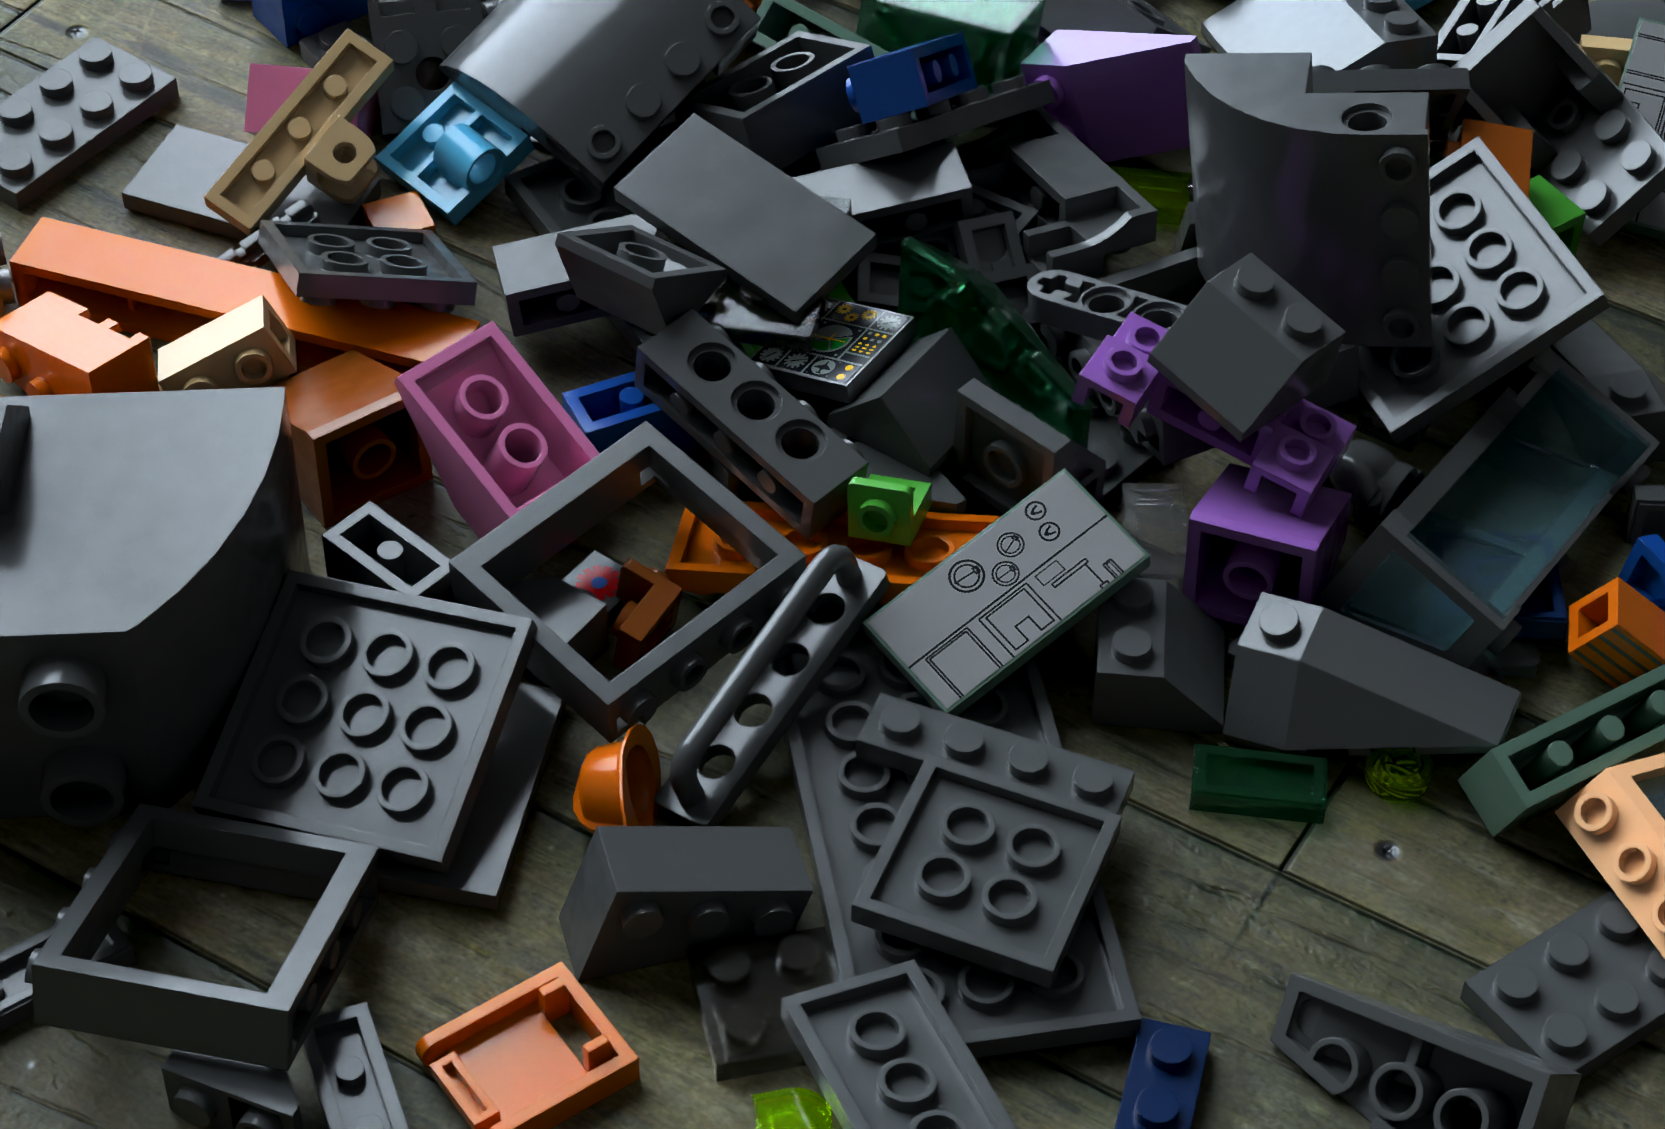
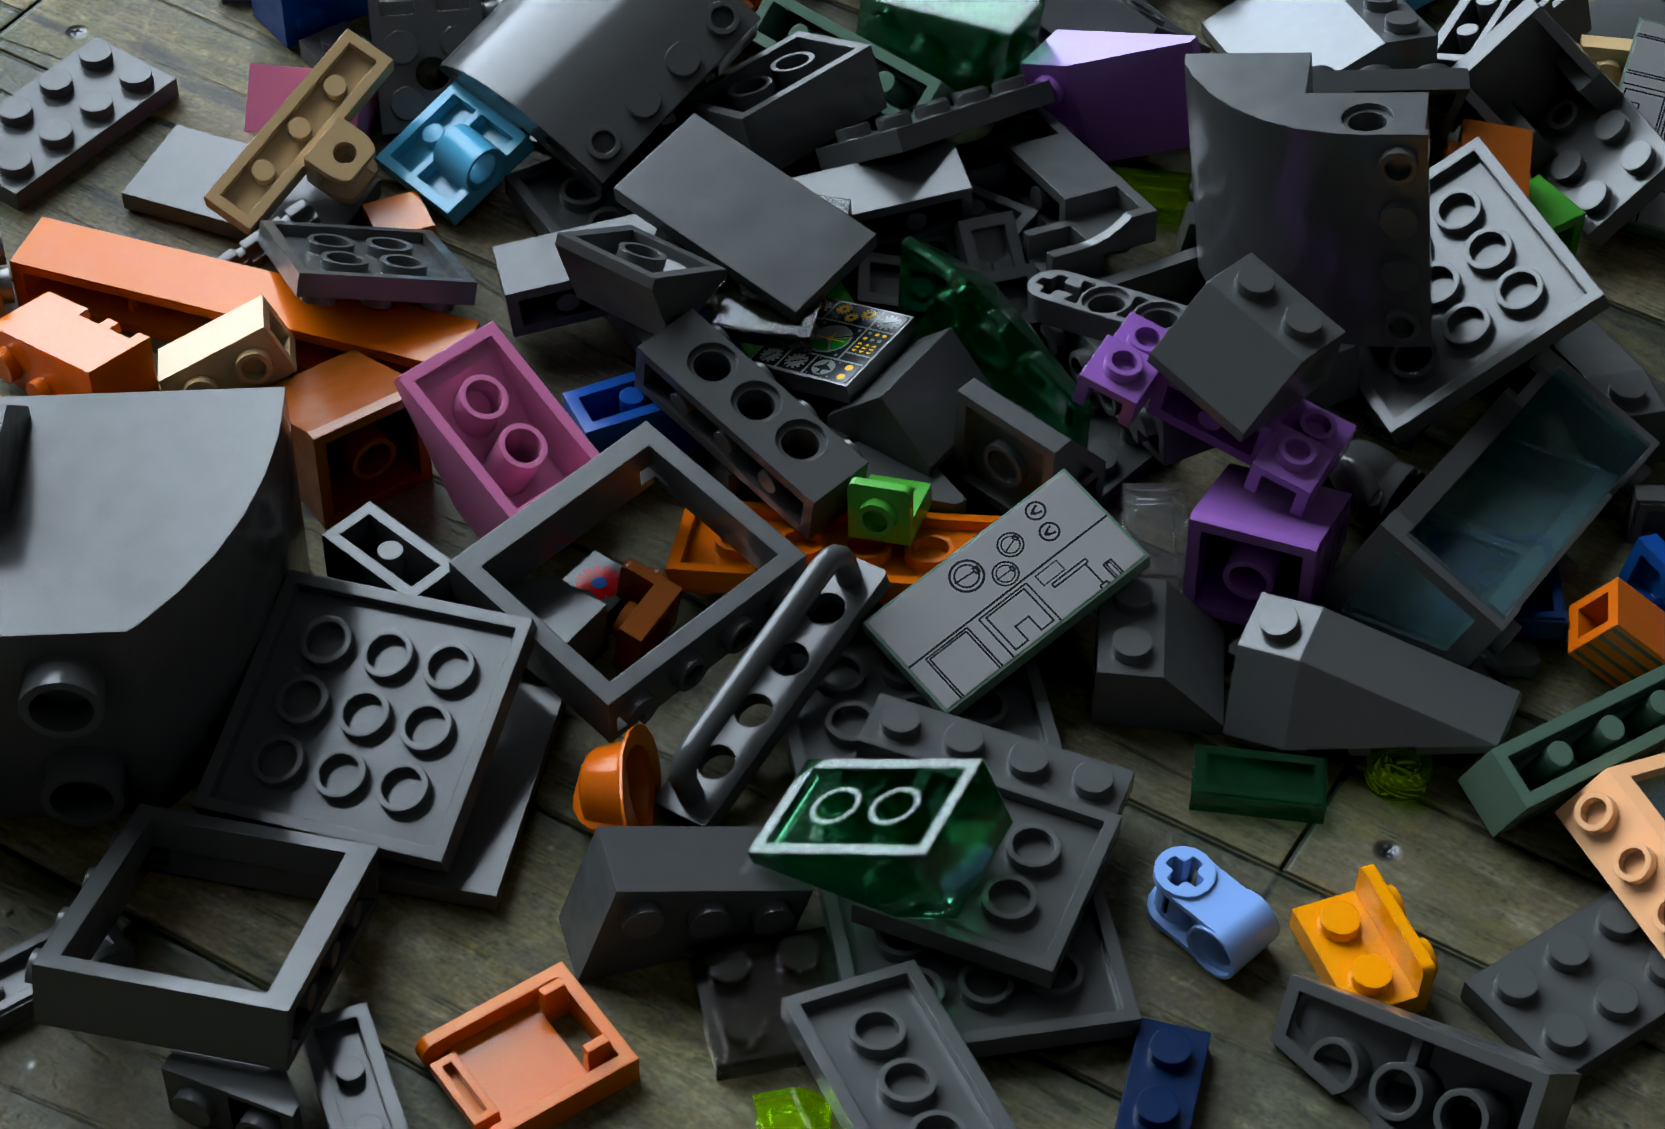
blue brick [846,32,978,124] -> none
none -> clear green slope [747,758,1013,919]
none -> light blue piece [1146,846,1280,980]
none -> light orange bracket [1289,864,1438,1013]

